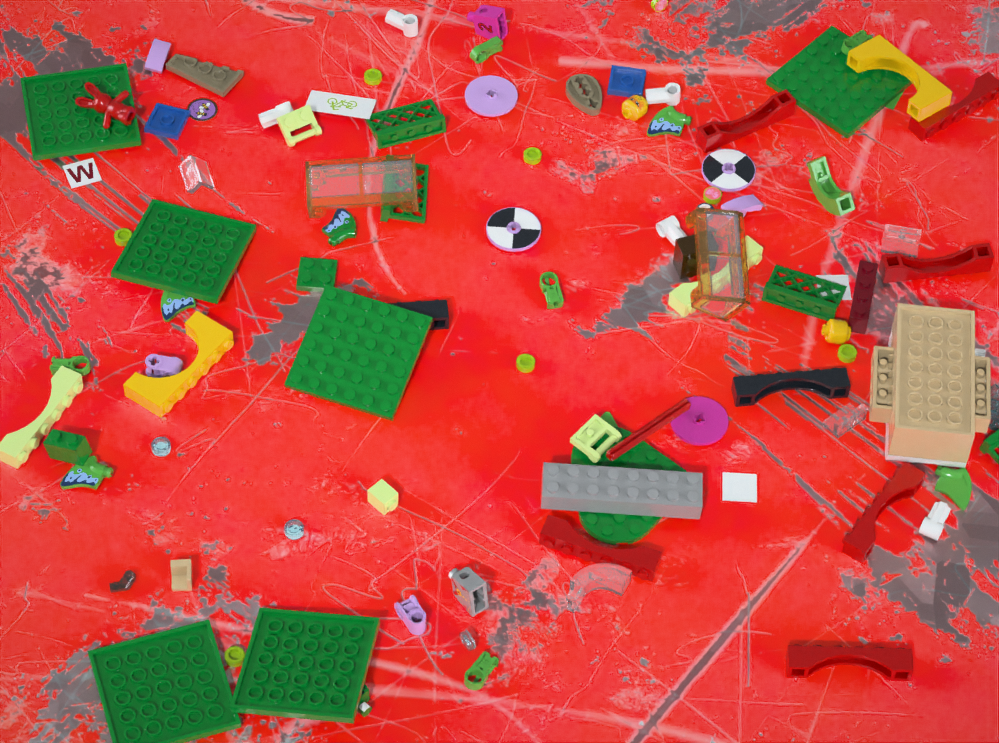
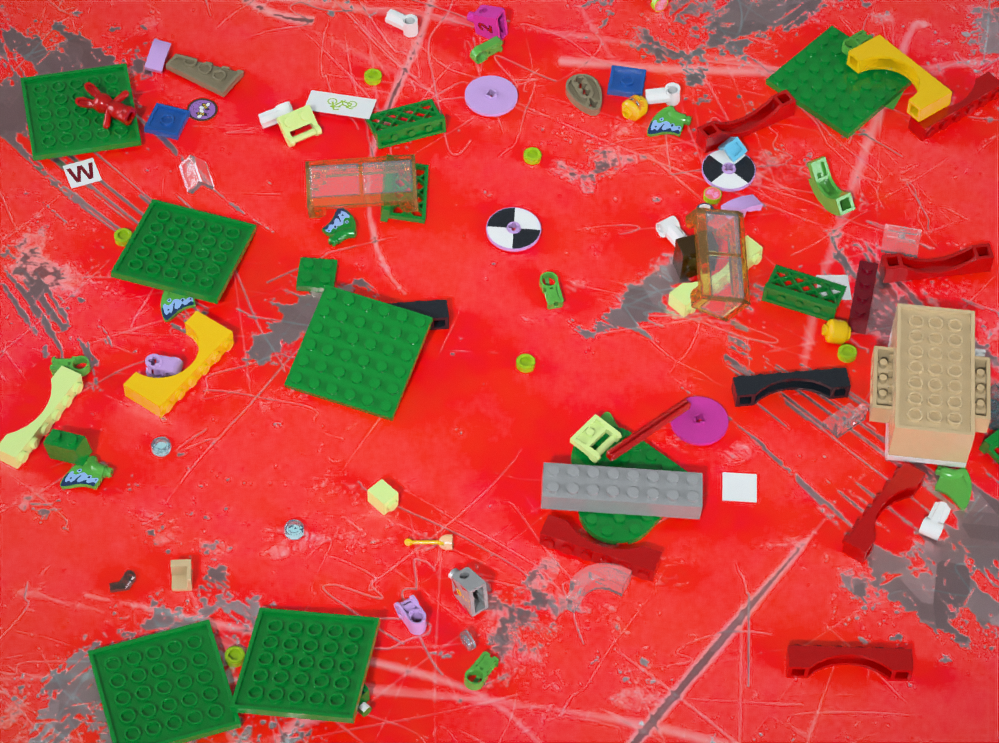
none -> hinge [404,534,453,550]
none -> medium azure panel [718,136,748,162]

